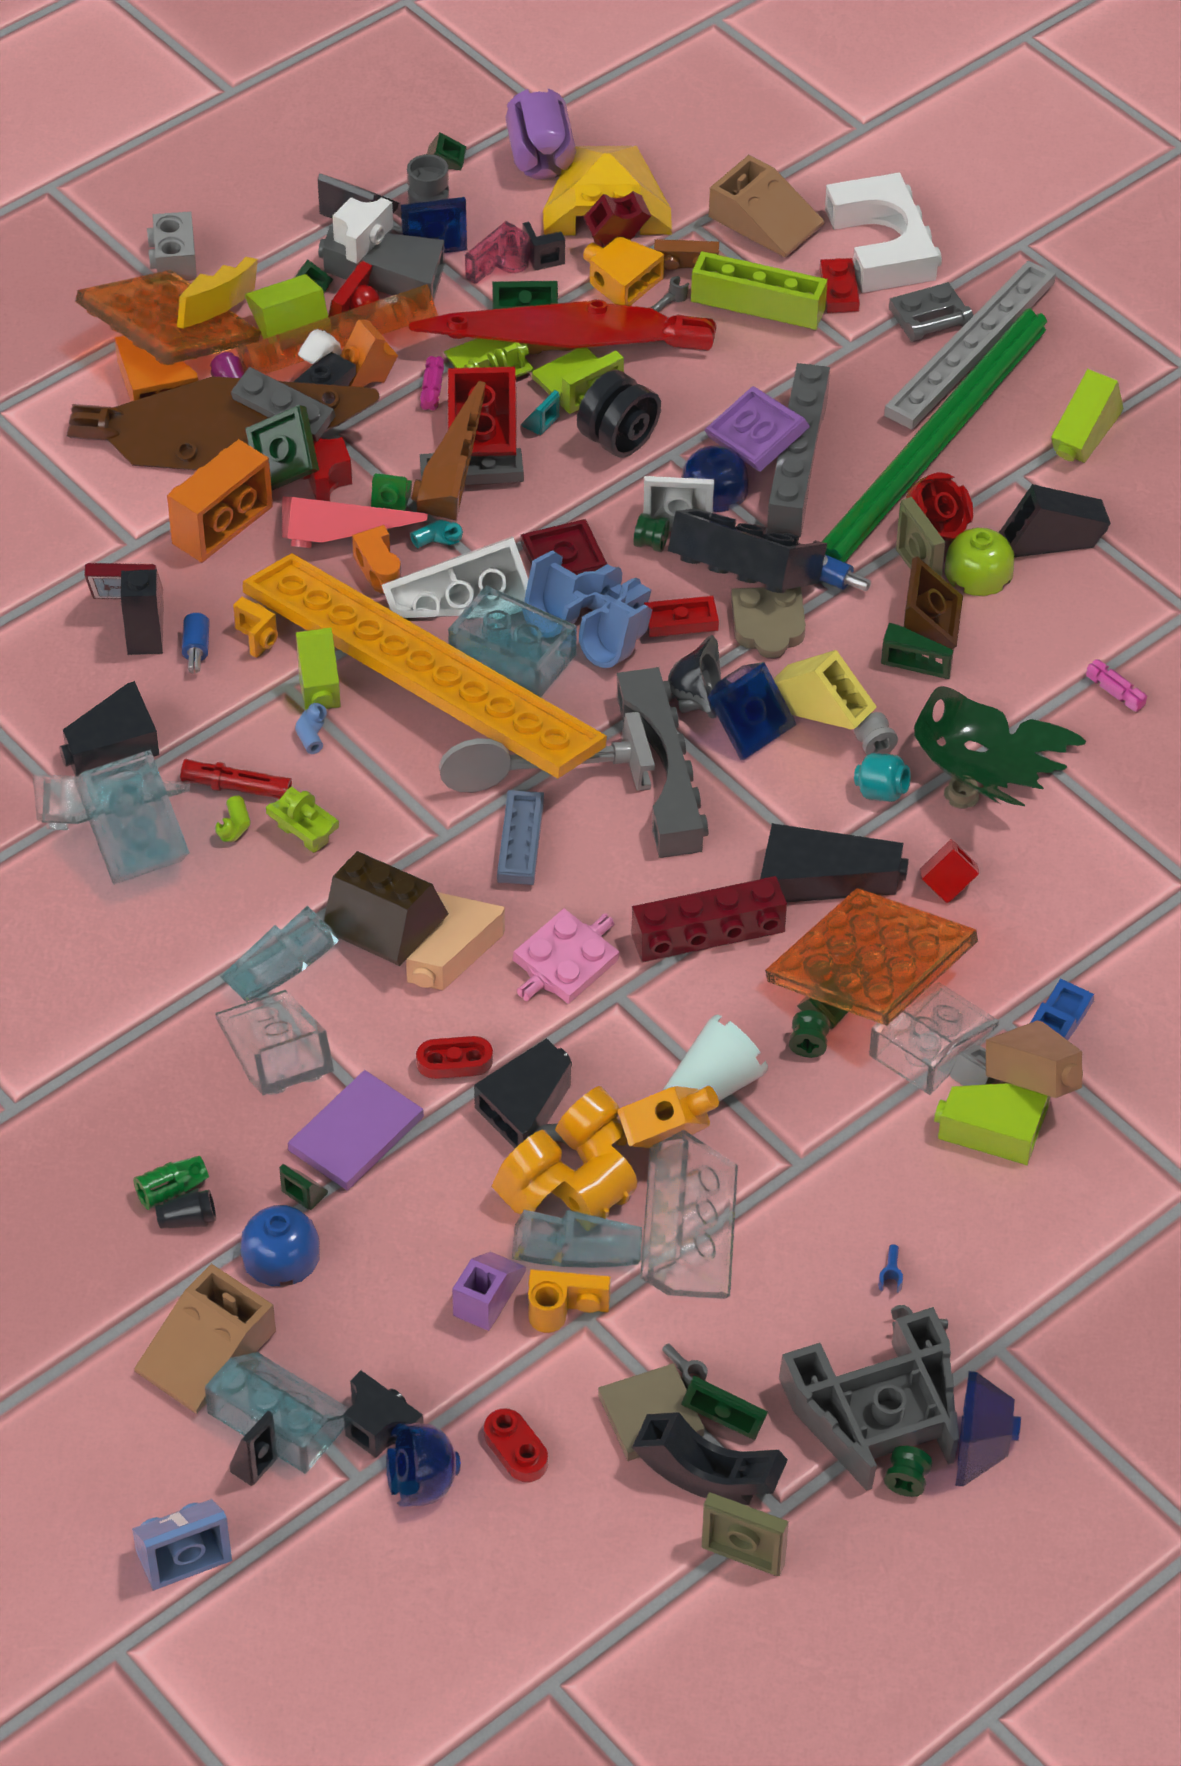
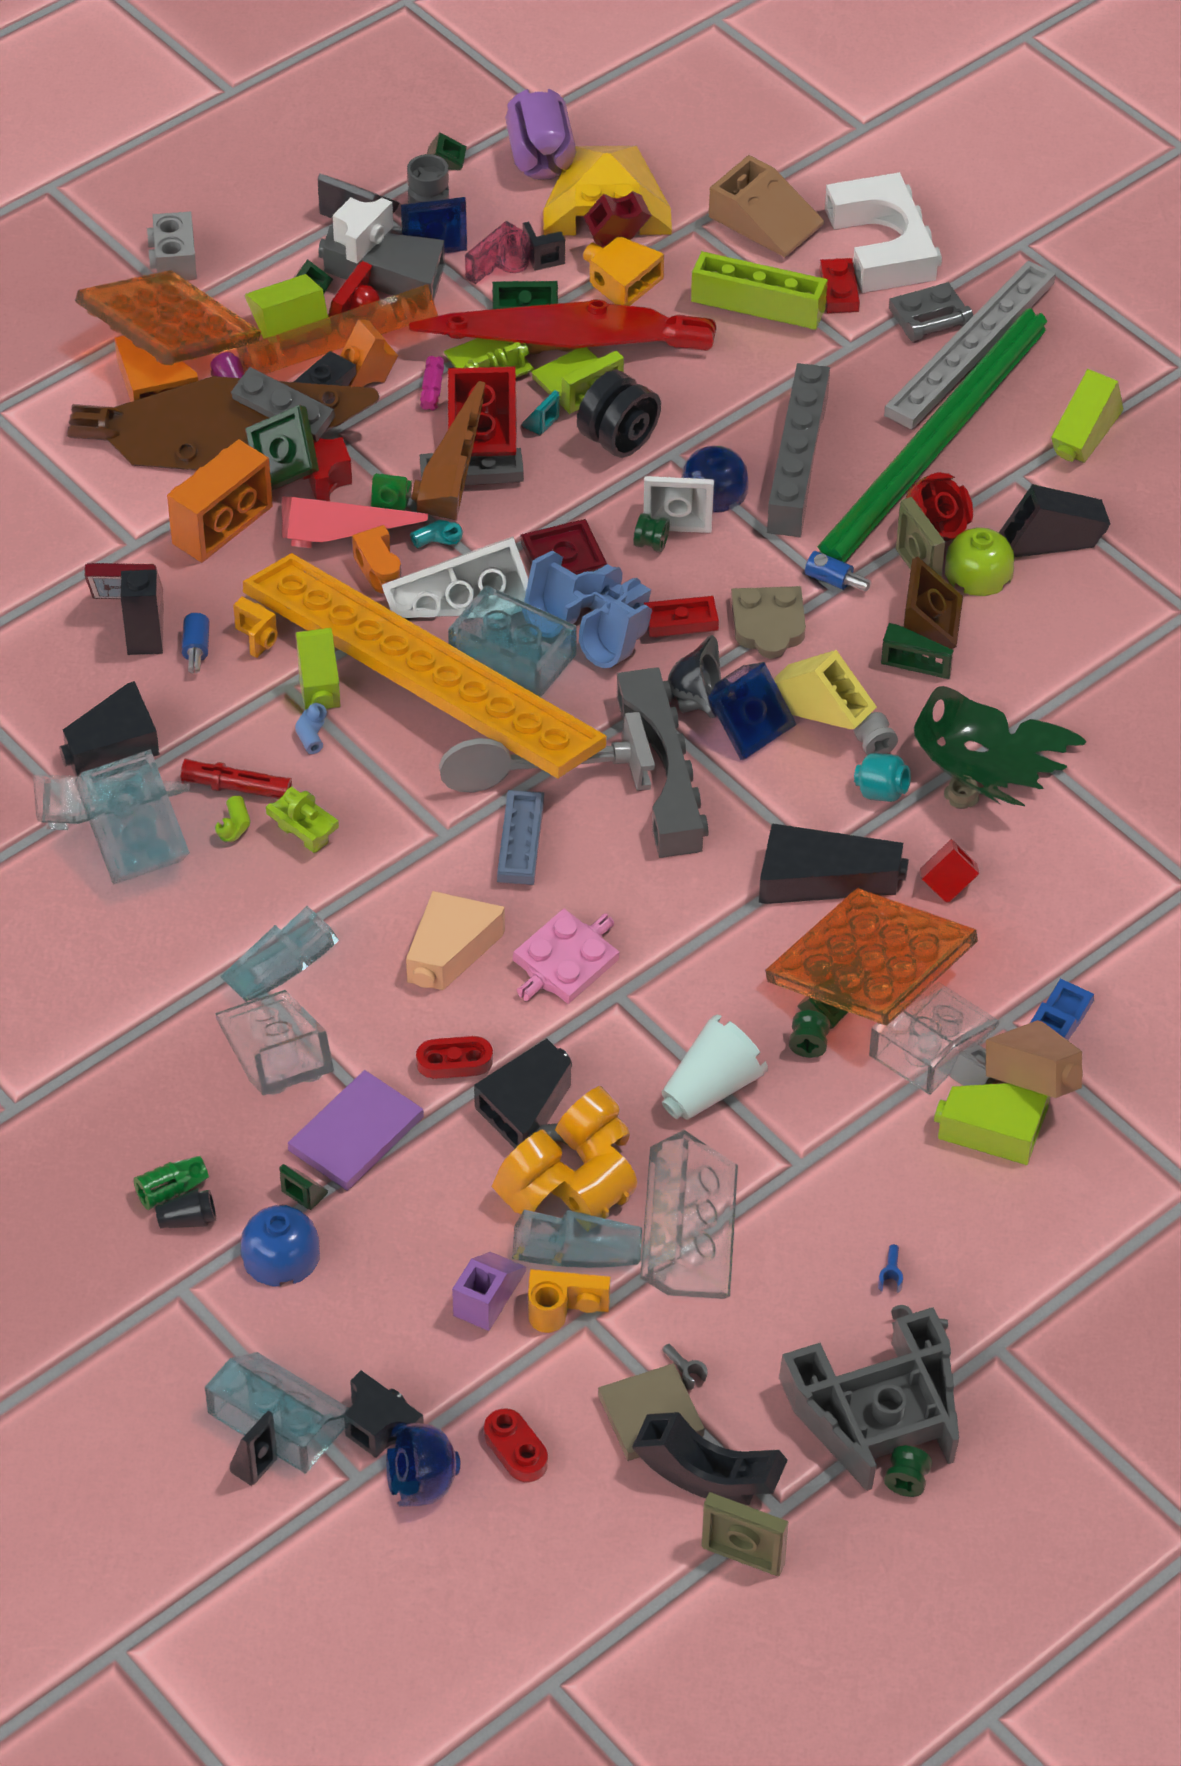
medium blue slope [132,1499,232,1591] -> none
medium nougat slope [134,1263,276,1414] -> none
yellow slope [177,256,258,329] -> none
white hair [298,329,341,364] -> none
dark brown slope [323,851,449,966] -> none
light orange torso [617,1086,719,1149] -> none
dark red brick [631,876,787,963] -> none
dark grey hand [651,276,689,312] -> none
dark orange plate [654,239,719,270] -> none
black wedge [668,508,827,593] -> none
dark green slope [681,1376,768,1440] -> none
medium lavender tile [704,386,810,472] -> none
clear blue slope [955,1371,1021,1487] -> none
dark pink axle [1086,659,1147,712] -> none

